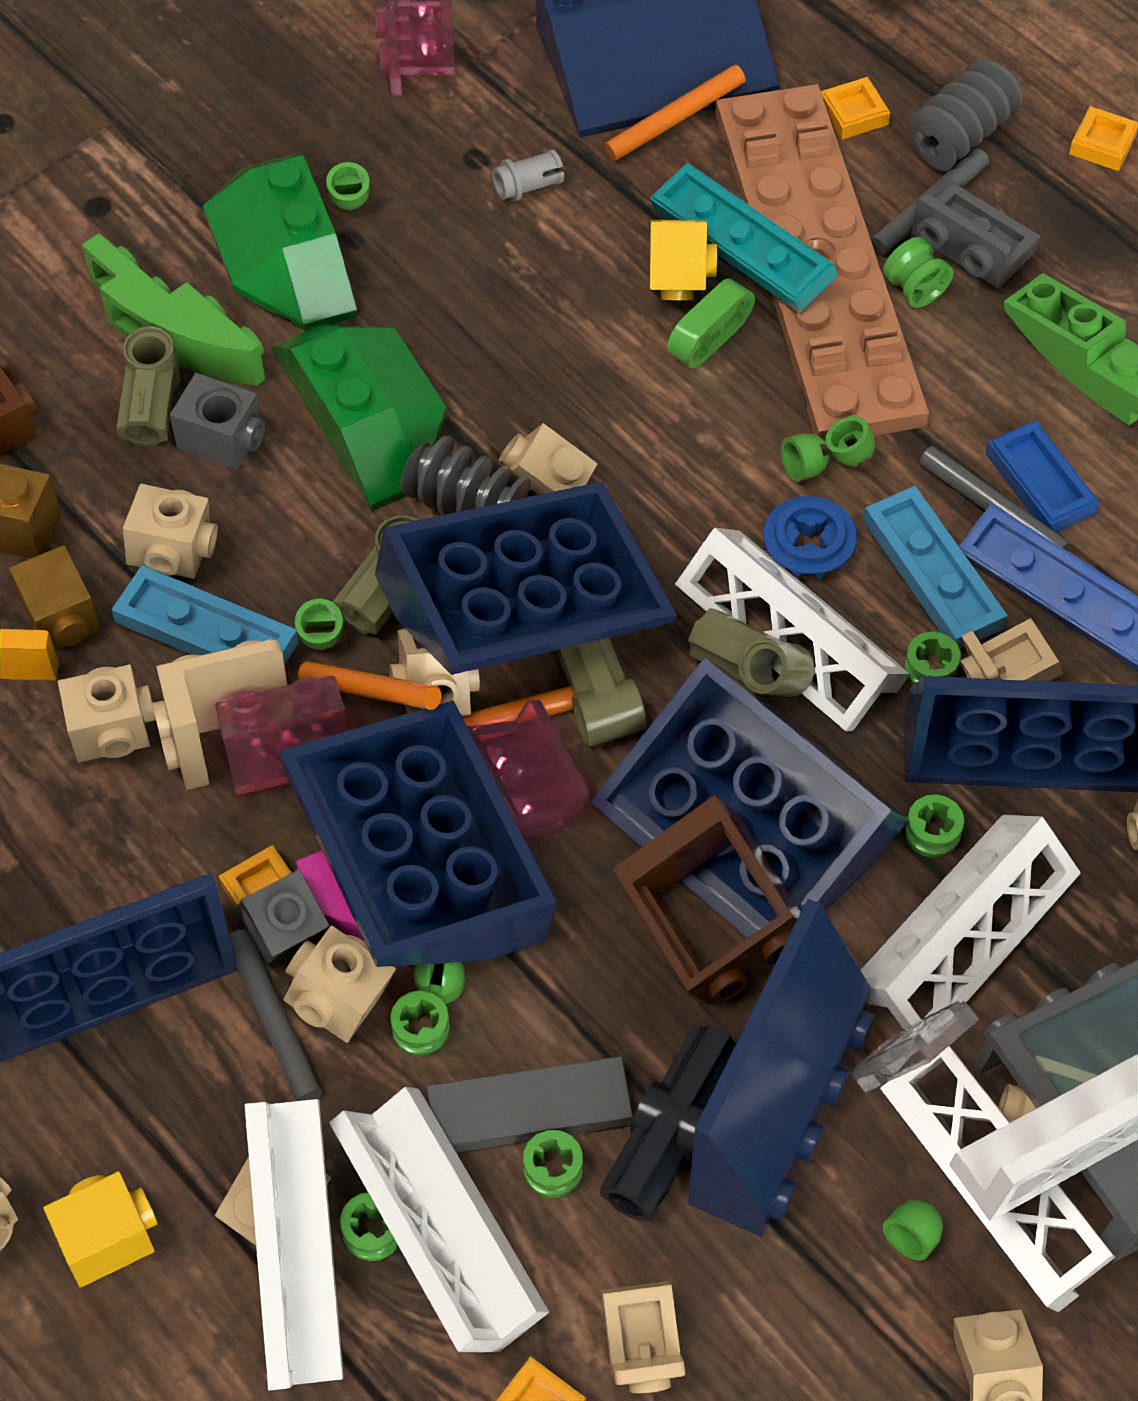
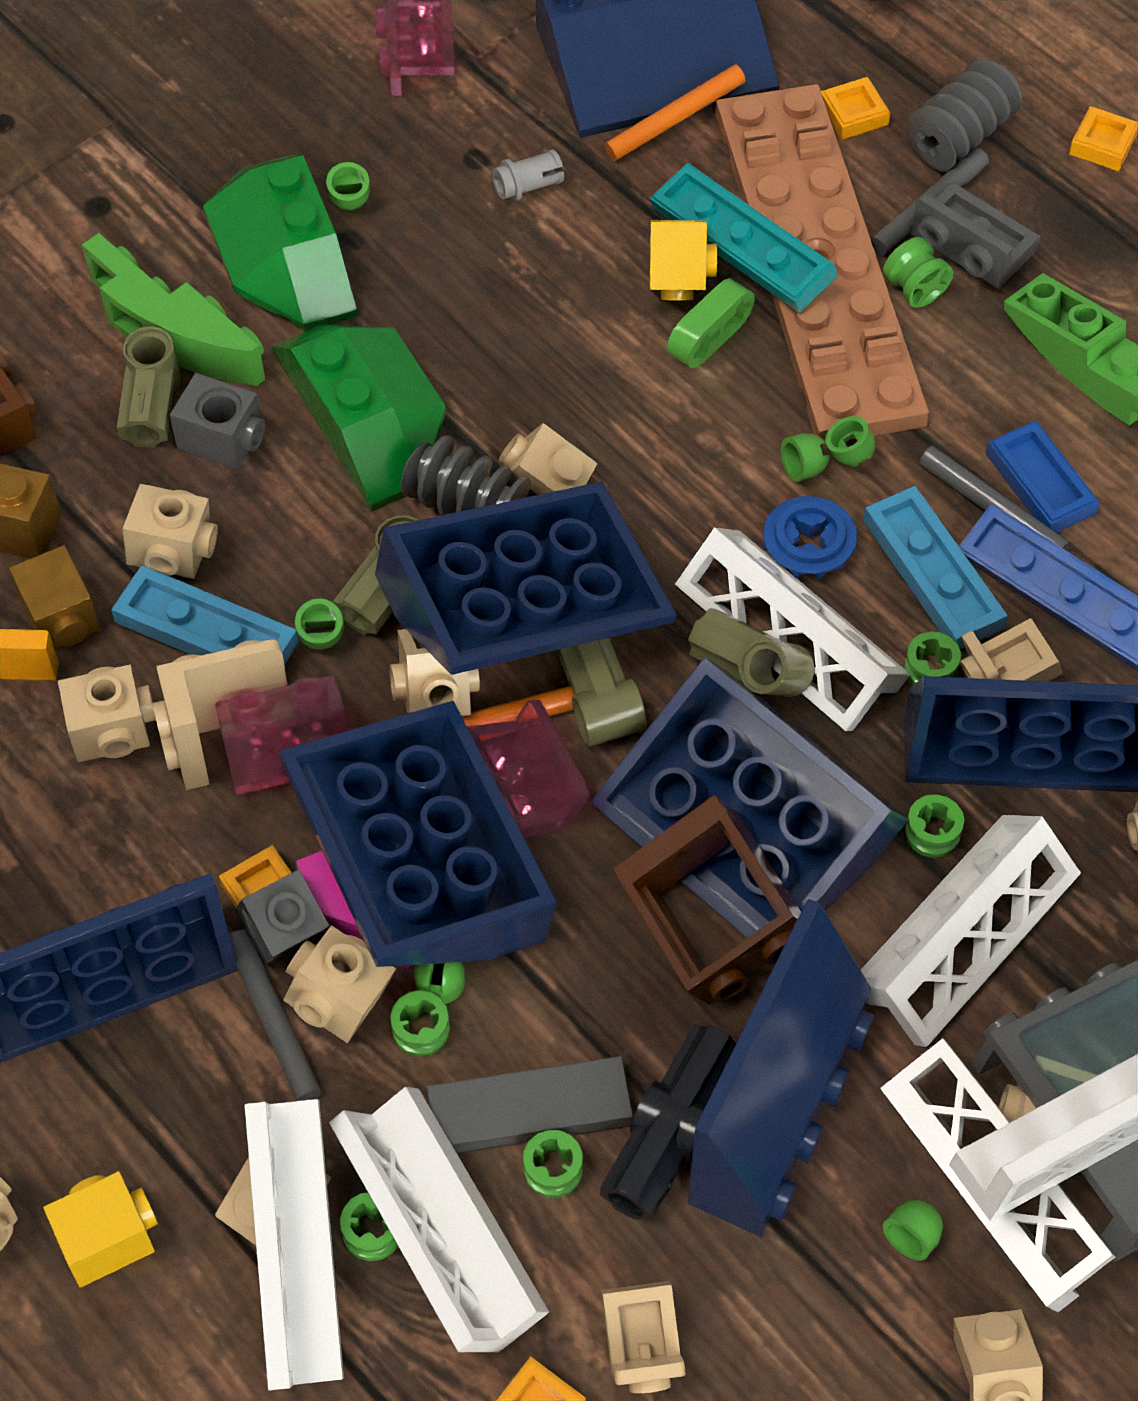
orange bar [298,661,441,710] -> none
clear tile [851,1000,979,1092] -> none

